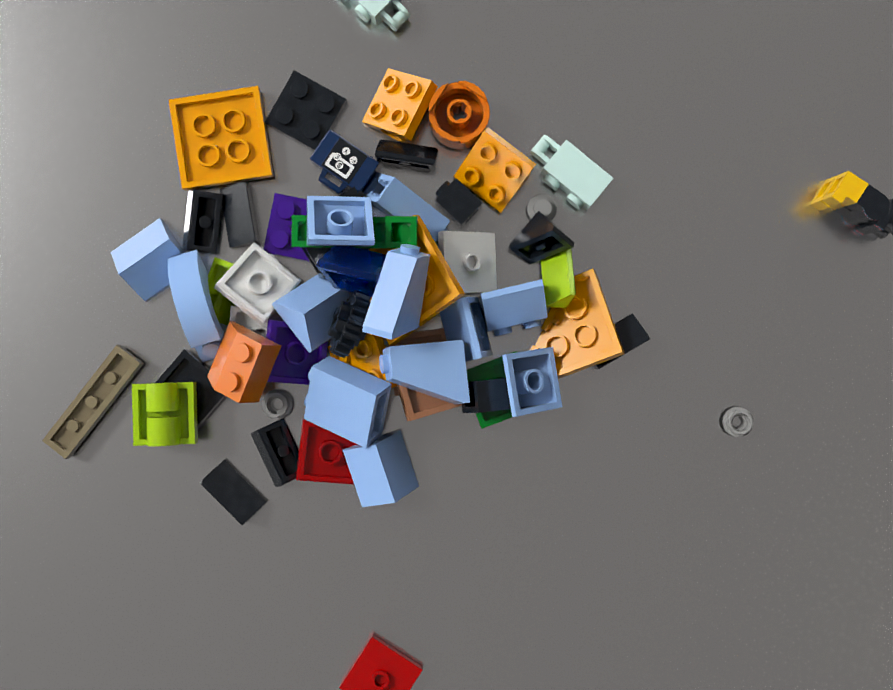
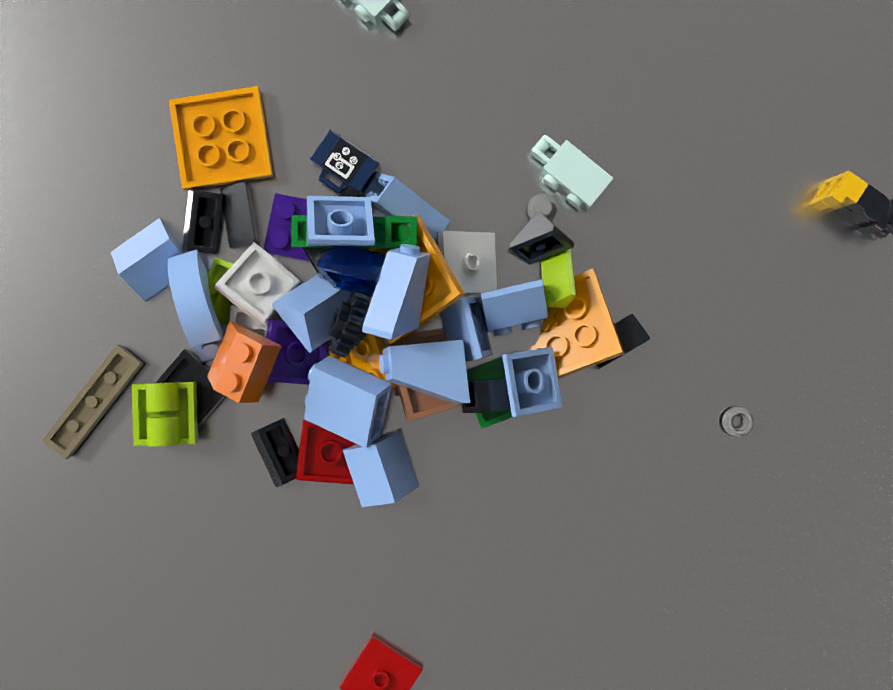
black slope [200,459,267,525] -> none
light grey plate [262,389,292,419] -> none
black plate [265,70,347,151] -> none
light orange plate [362,68,438,142] -> none
black slope [375,140,438,171] -> none
orange brick [429,81,490,150] -> none
black brick [435,178,483,229] -> none
light orange plate [453,127,537,213] -> none

